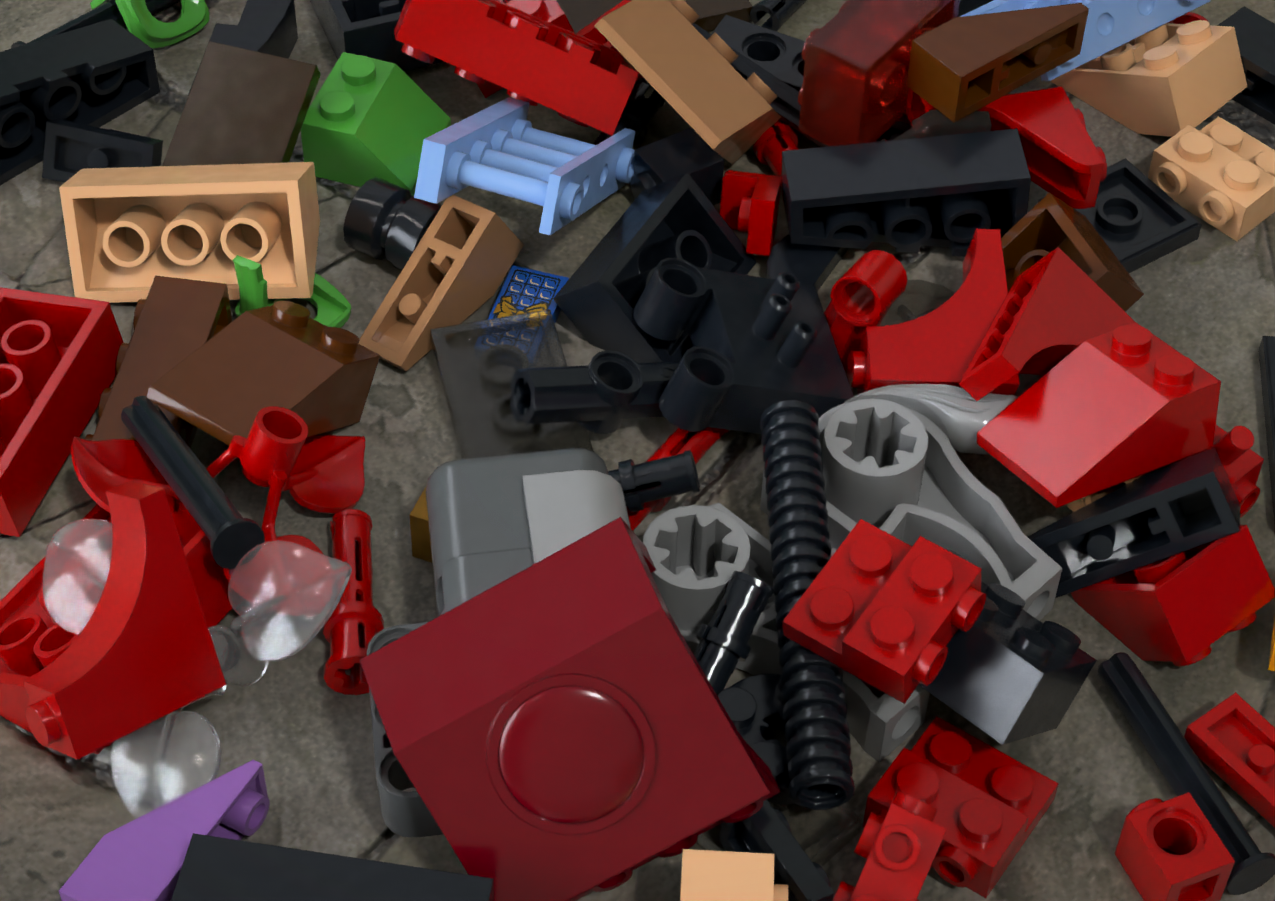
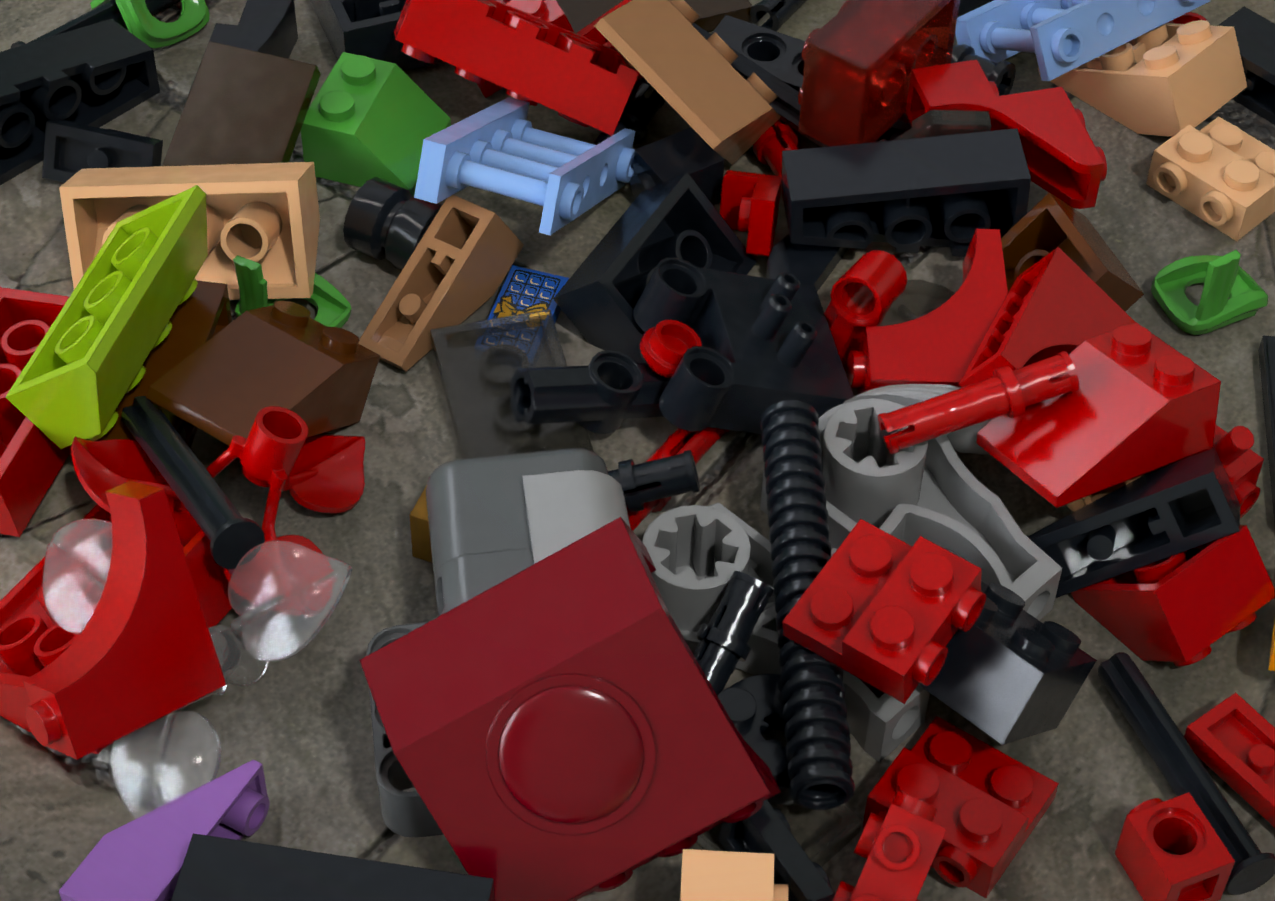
red pin [323,509,384,695] -> none
reddish brown slope [906,3,1089,123] -> none
black tile [1038,158,1202,273] -> none
none -> lime slope [5,185,208,449]
none -> red plate [640,320,702,378]
none -> red pin [878,351,1079,455]
none -> bright green piece [1151,250,1268,335]

